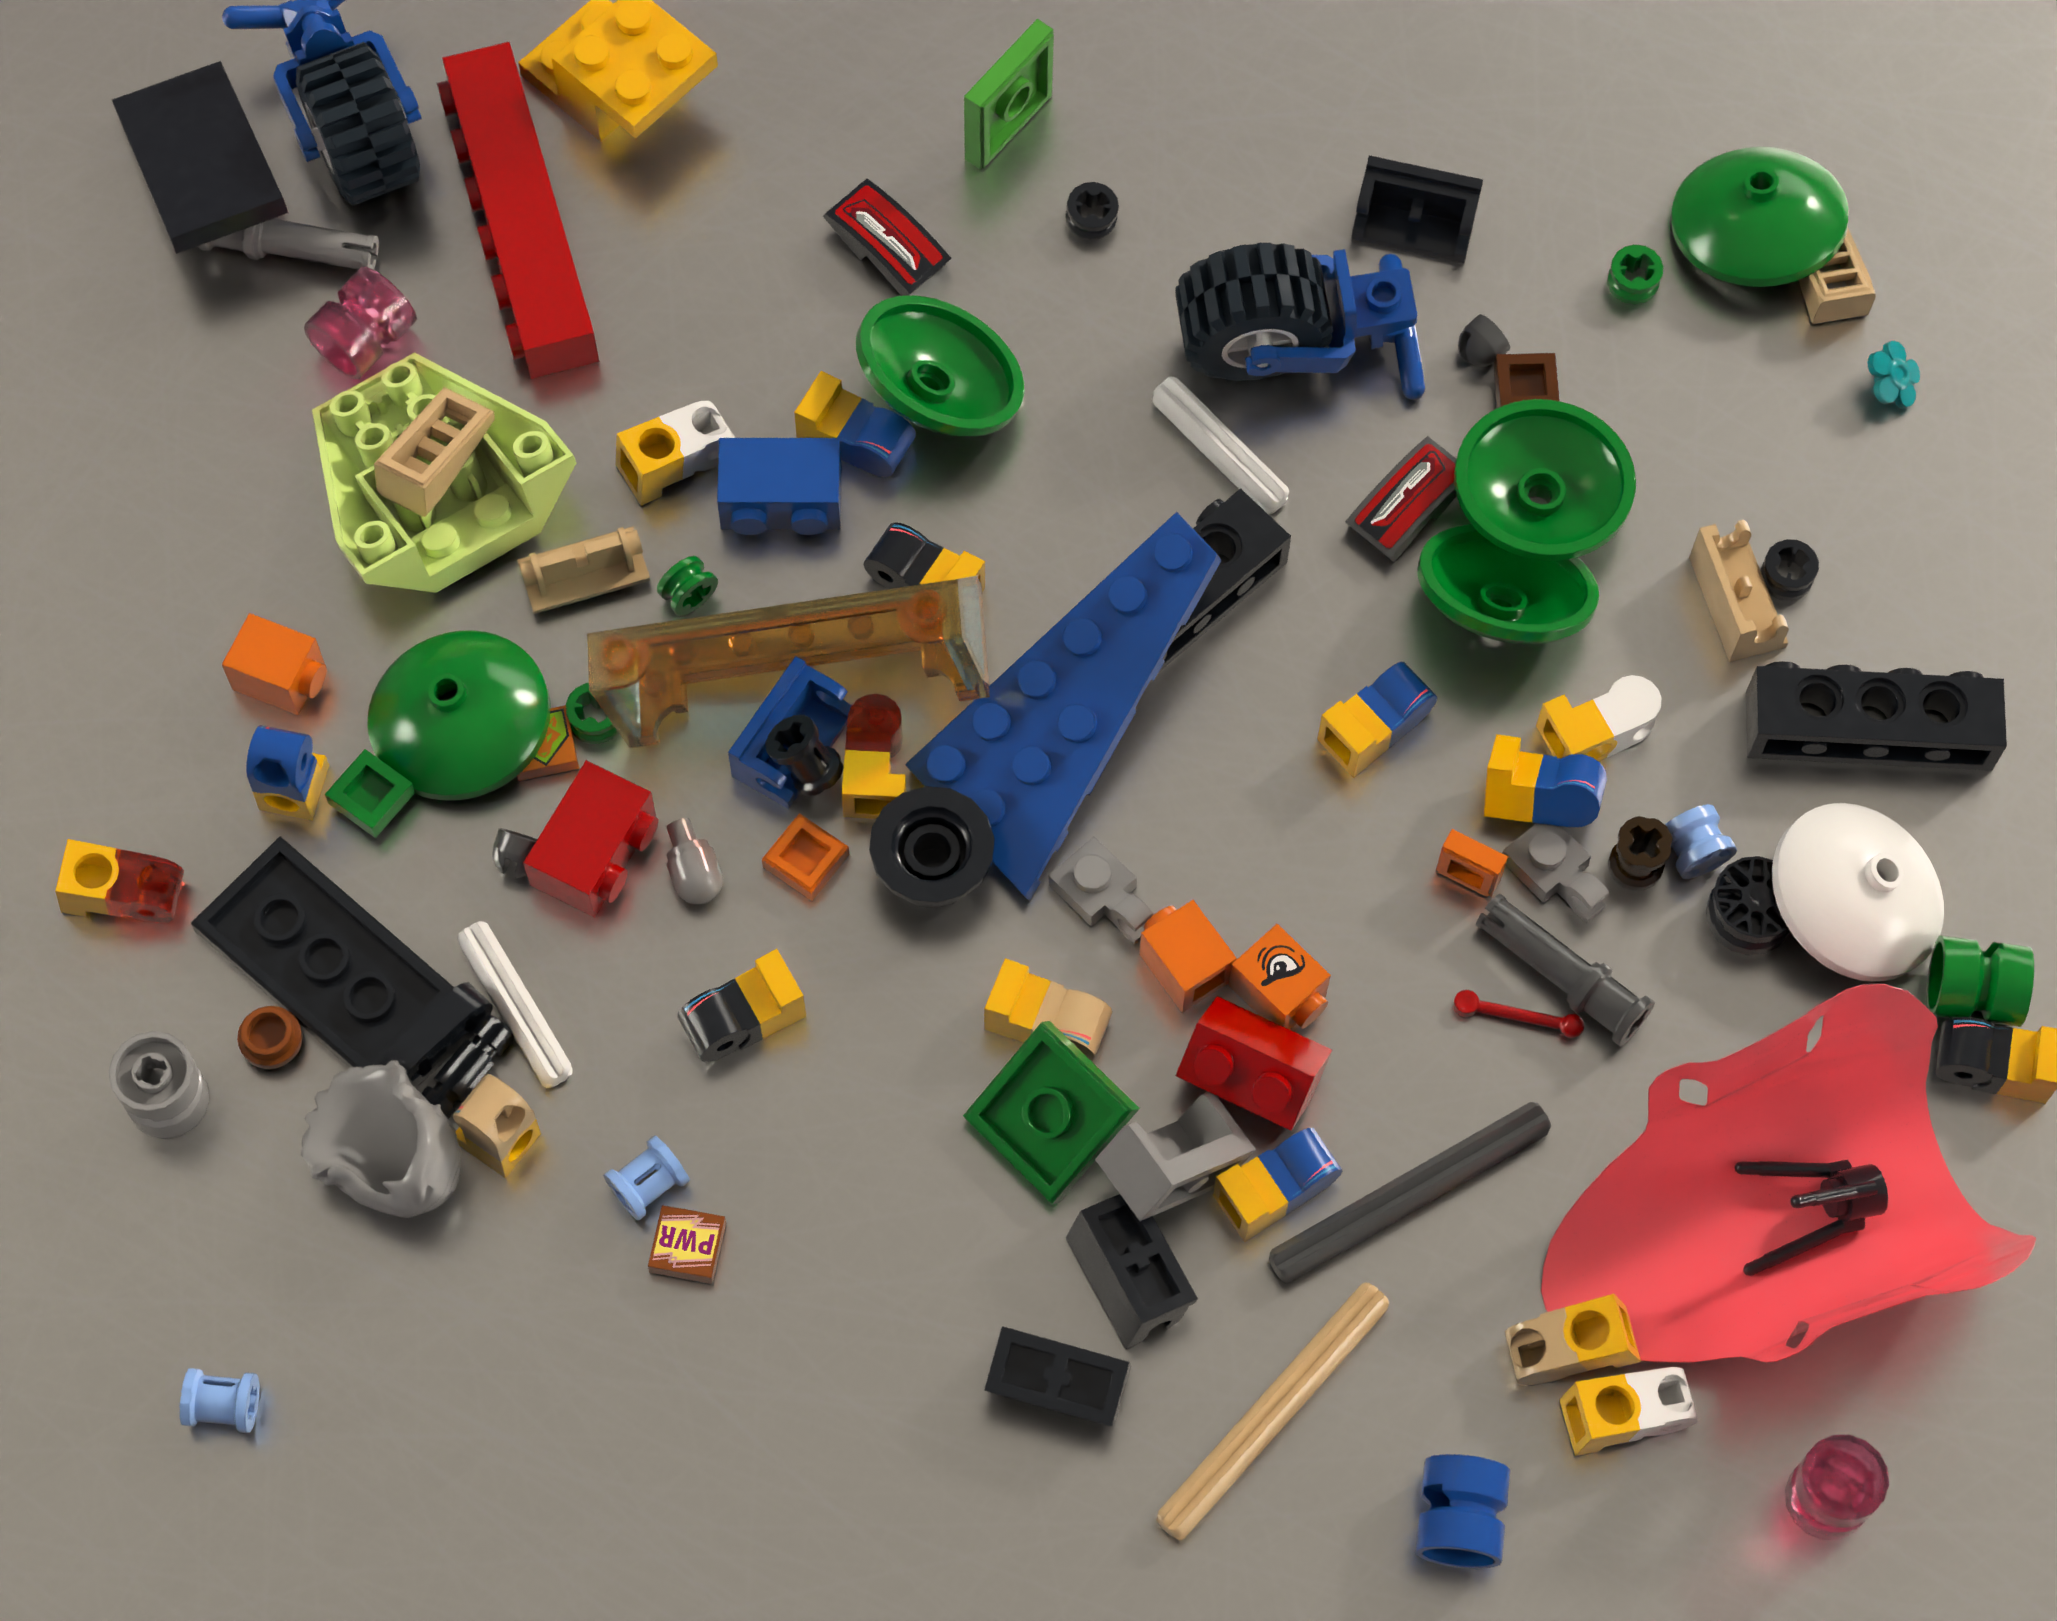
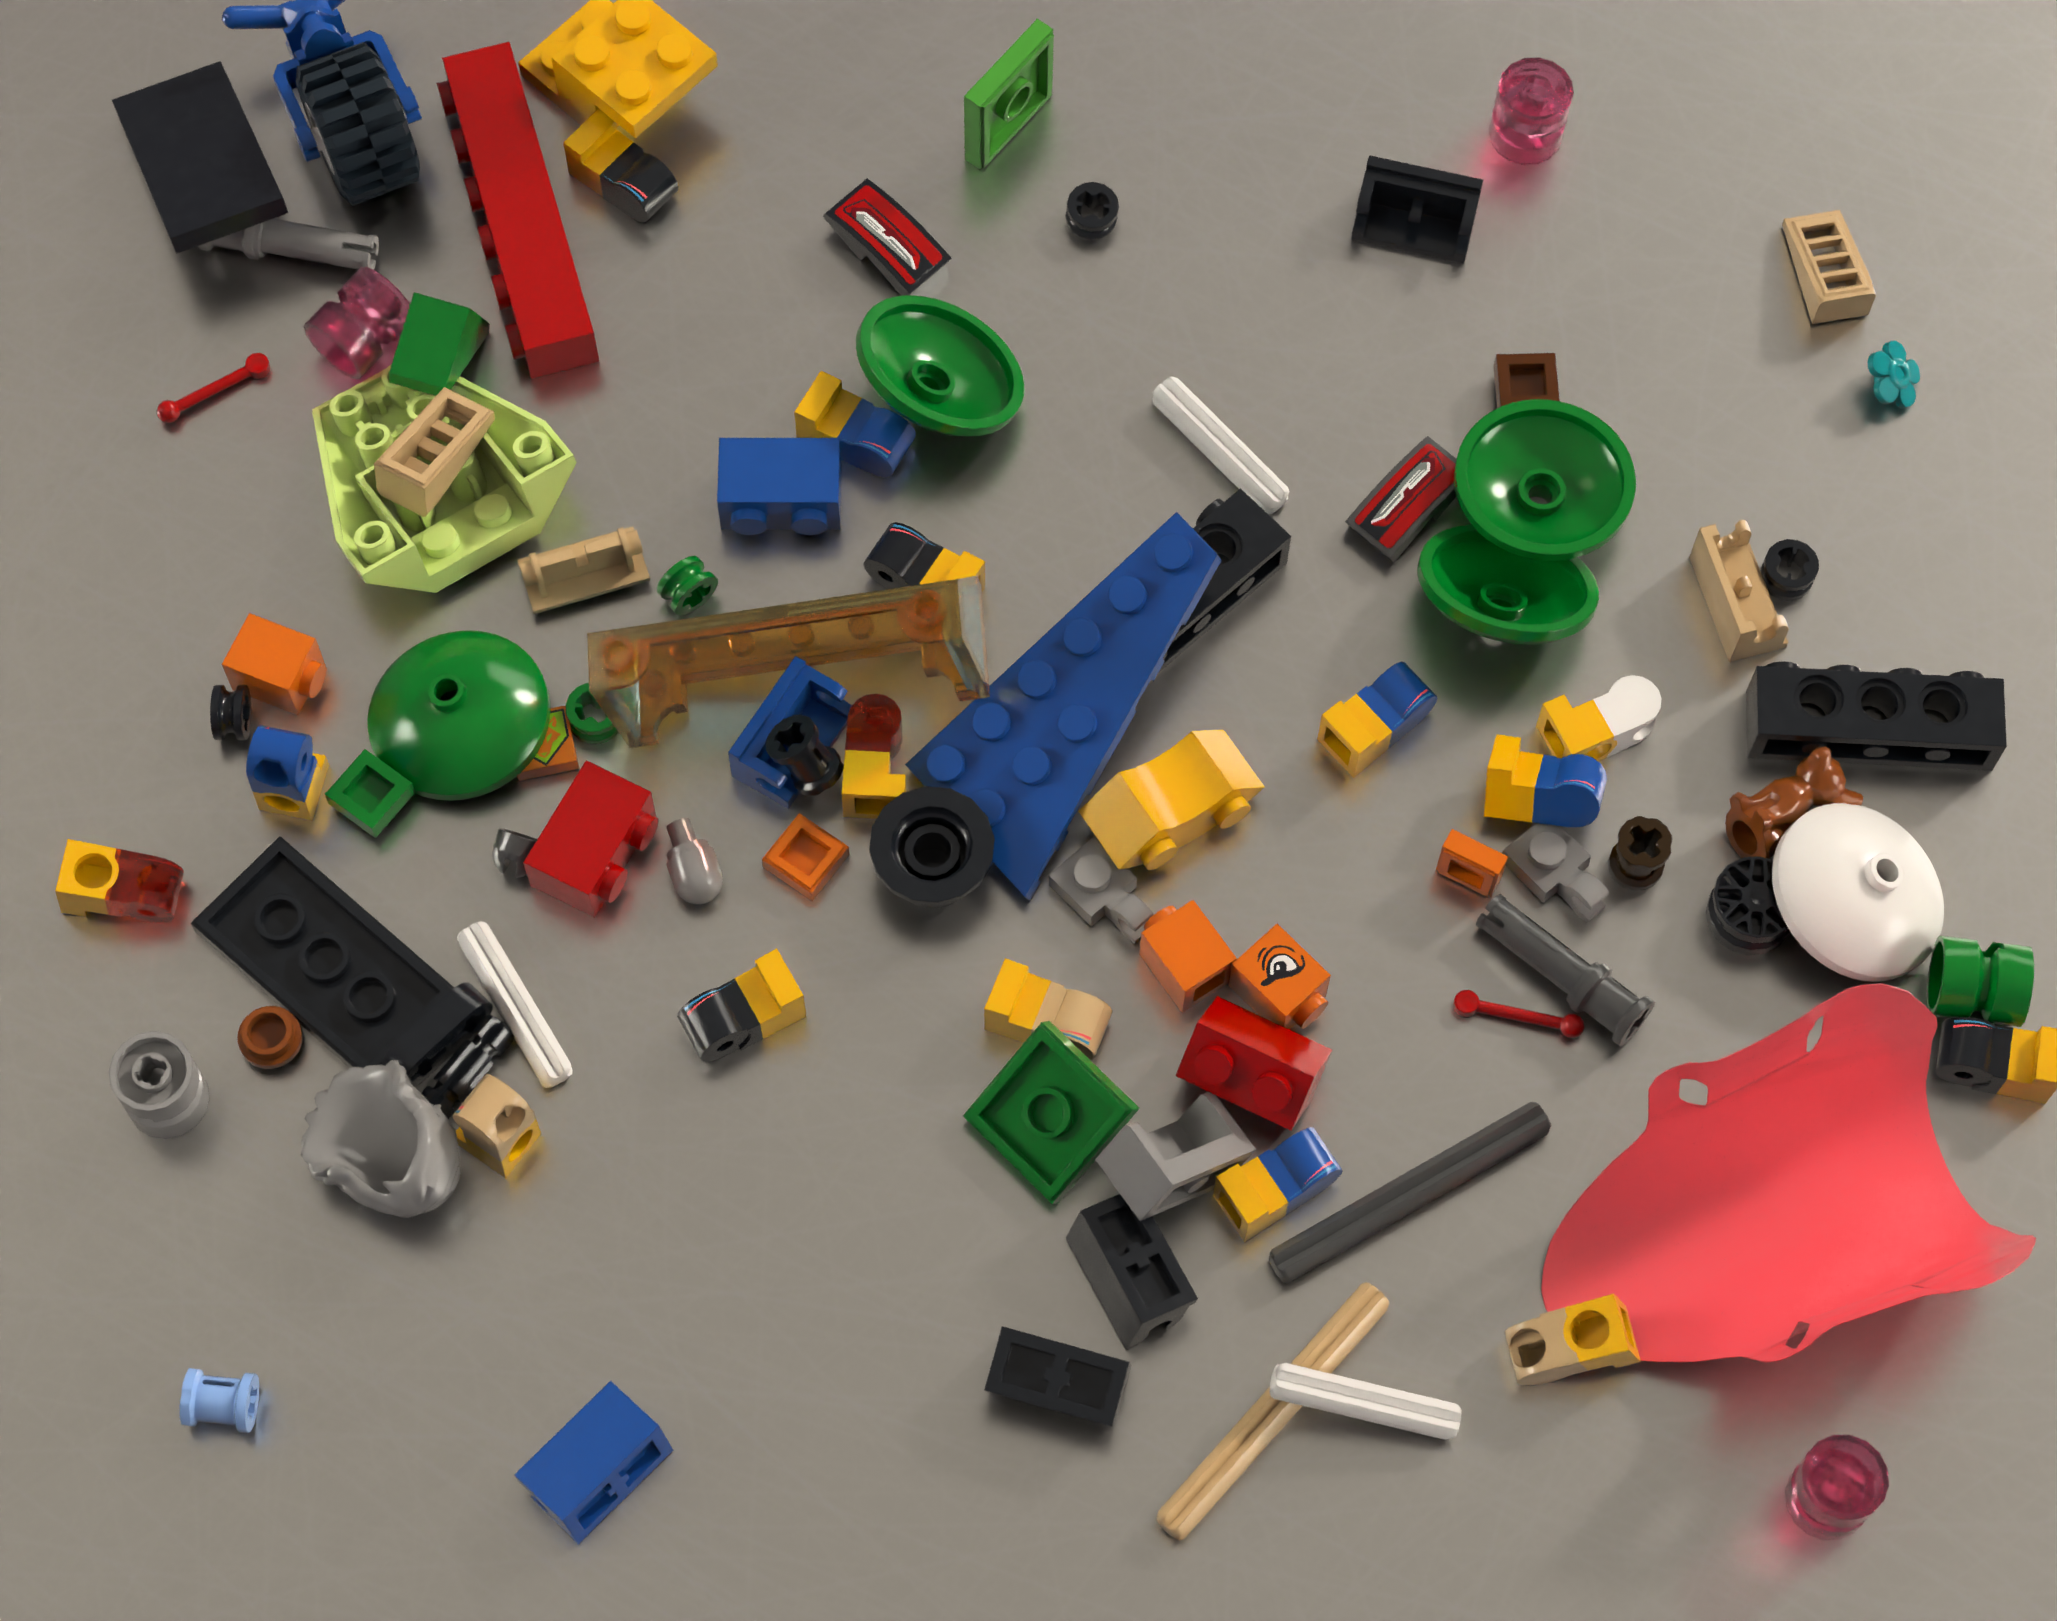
light blue bush [603,1135,690,1220] -> none
leg [615,401,735,506] -> none
tile [648,1205,726,1284] -> none
piece [1175,242,1425,400] -> none
blue wheel [1415,1454,1510,1569] -> none
dark grey hinge [1458,314,1510,367] -> none
leg [1559,1367,1698,1456] -> none
green bush [1607,244,1664,305] -> none
light blue wheel [1665,804,1737,879] -> none
green dish [1671,147,1849,287] -> none
plant [1735,1160,1888,1276] -> none
none -> red hinge [156,353,270,424]
none -> black bush [210,685,252,740]
none -> green slope [389,292,490,396]
none -> blue hinge [514,1381,673,1544]
none -> leg [563,108,679,223]
none -> yellow brick [1078,730,1264,870]
none -> white axle [1270,1363,1462,1440]
none -> clear pink wheel [1489,57,1574,165]
none -> dark orange animal [1725,747,1863,859]

